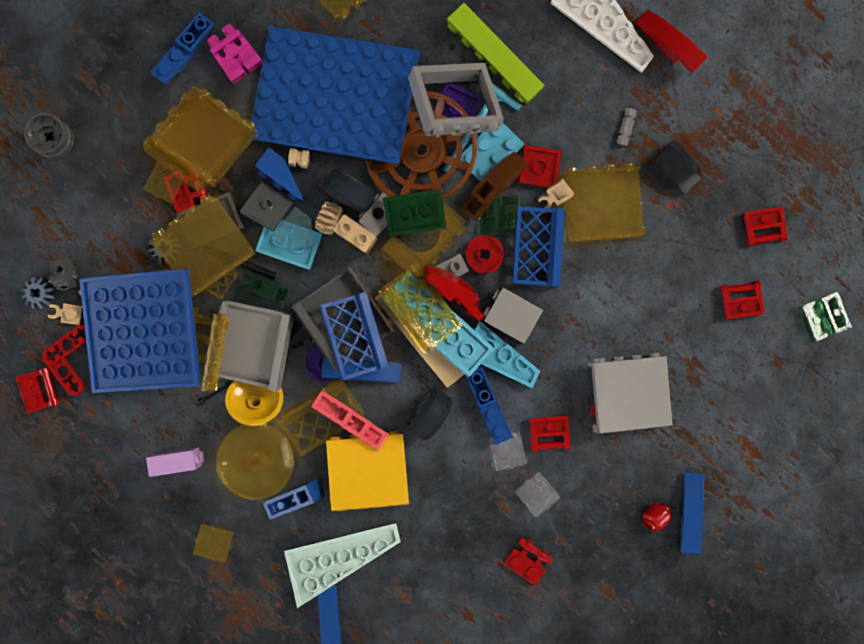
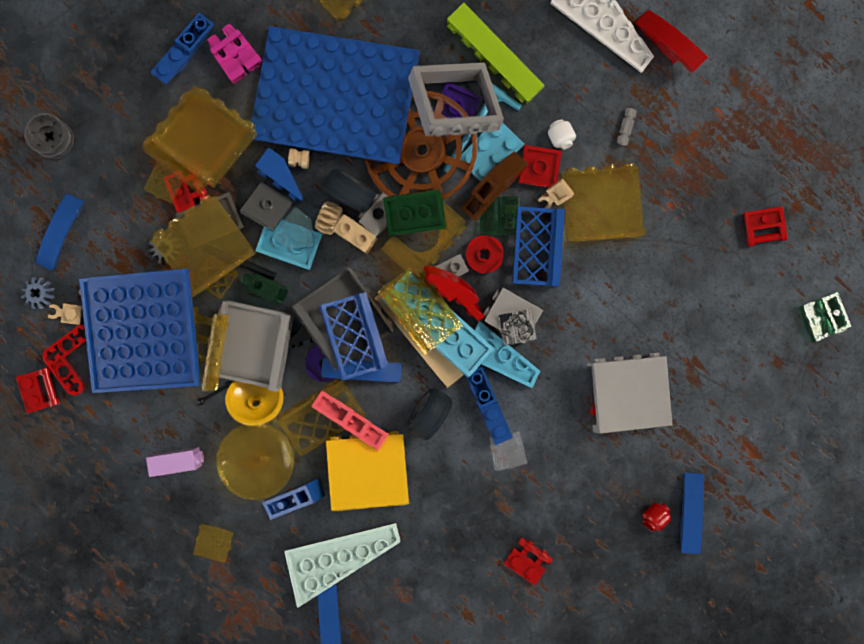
dark grey brick [48,258,78,290] -> none
clear piece [515,472,561,518] -> none
red plate [529,415,571,452] -> none
black slope [646,140,701,197] -> none
red plate [720,280,765,319] -> none
none -> blue slope [36,194,85,271]
none -> piece [498,308,537,346]
none -> white head [548,119,576,149]

